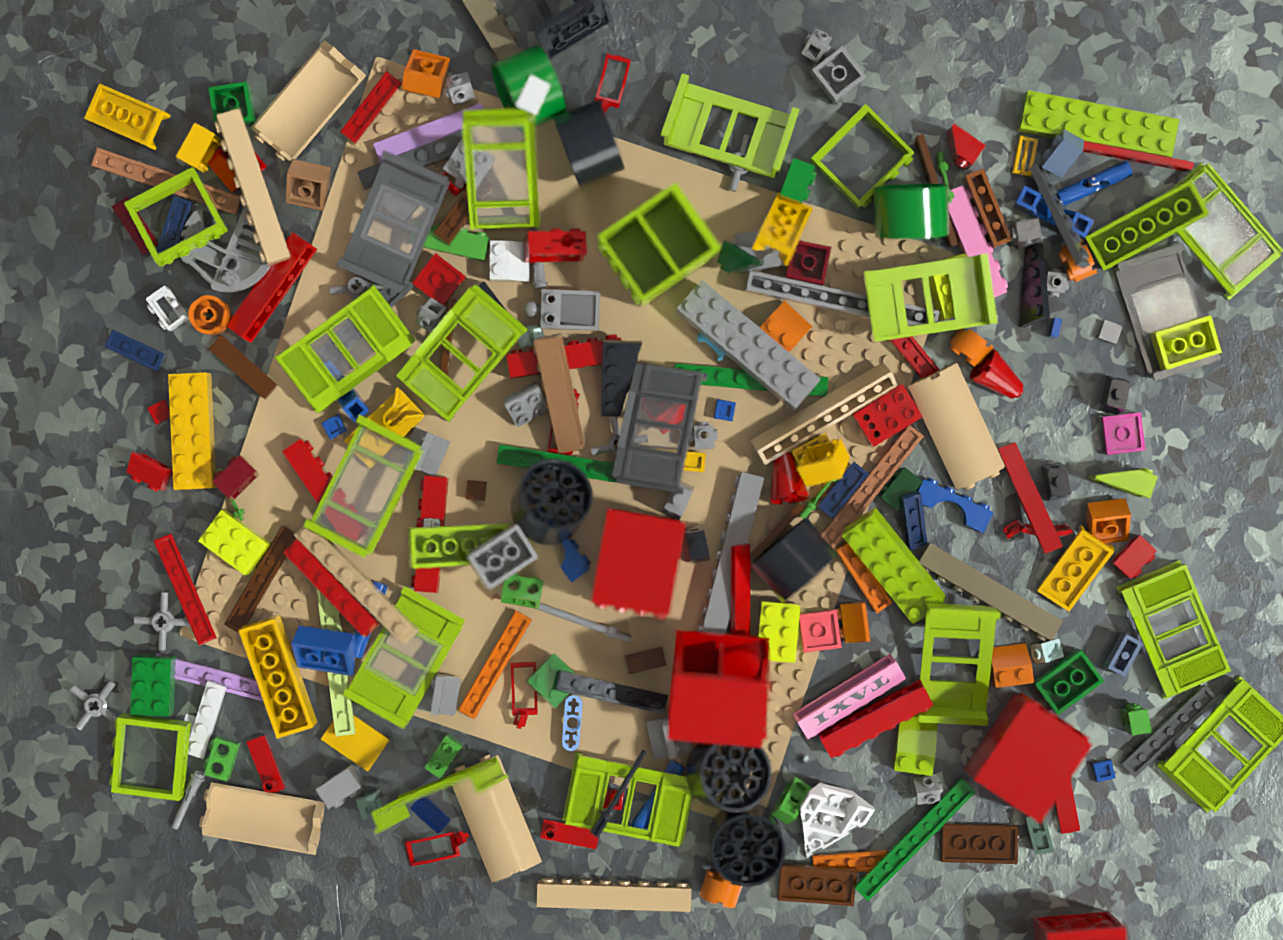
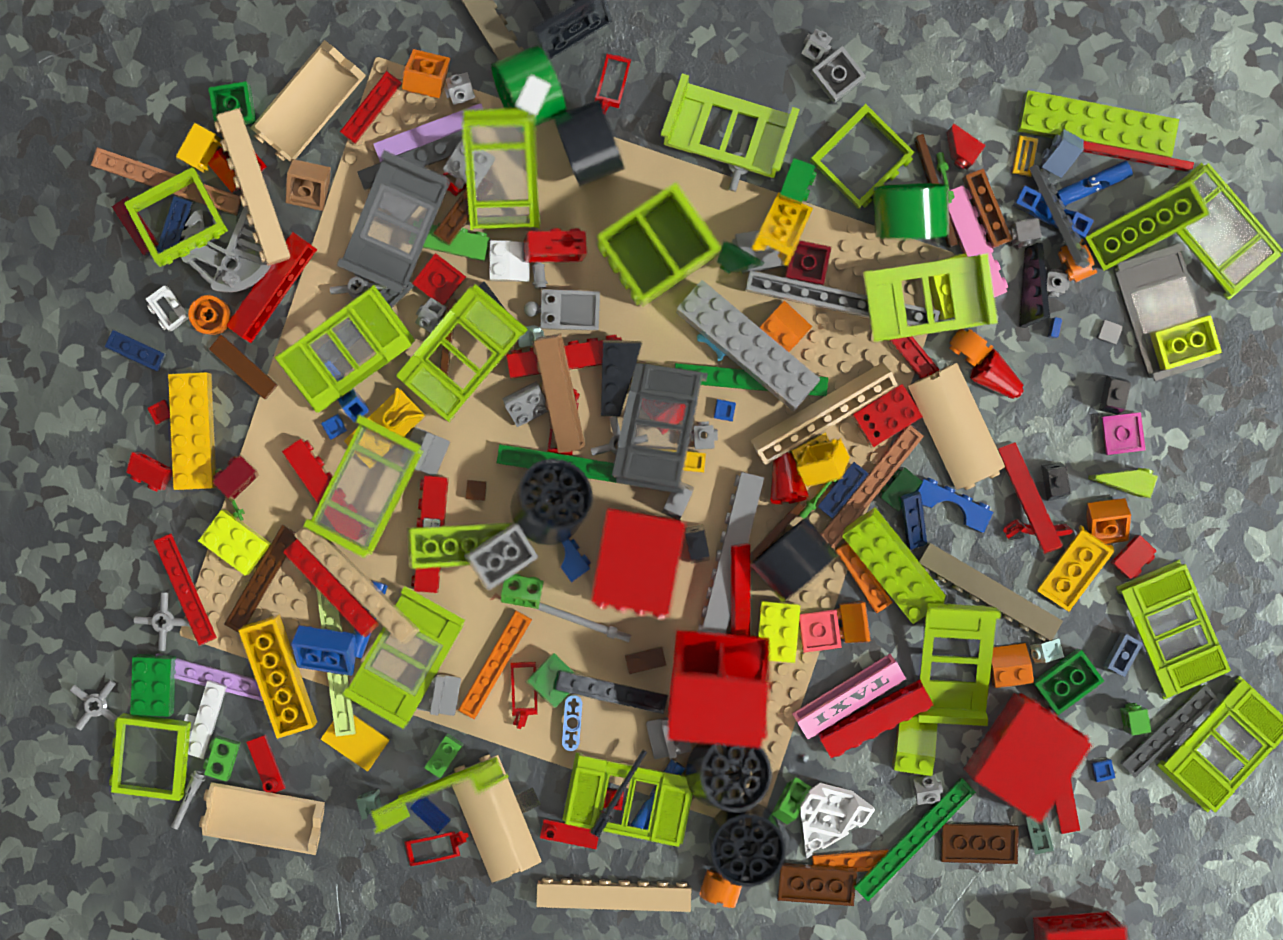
yellow plate [84,83,171,150] -> none
light grey brick [316,763,365,809] -> none

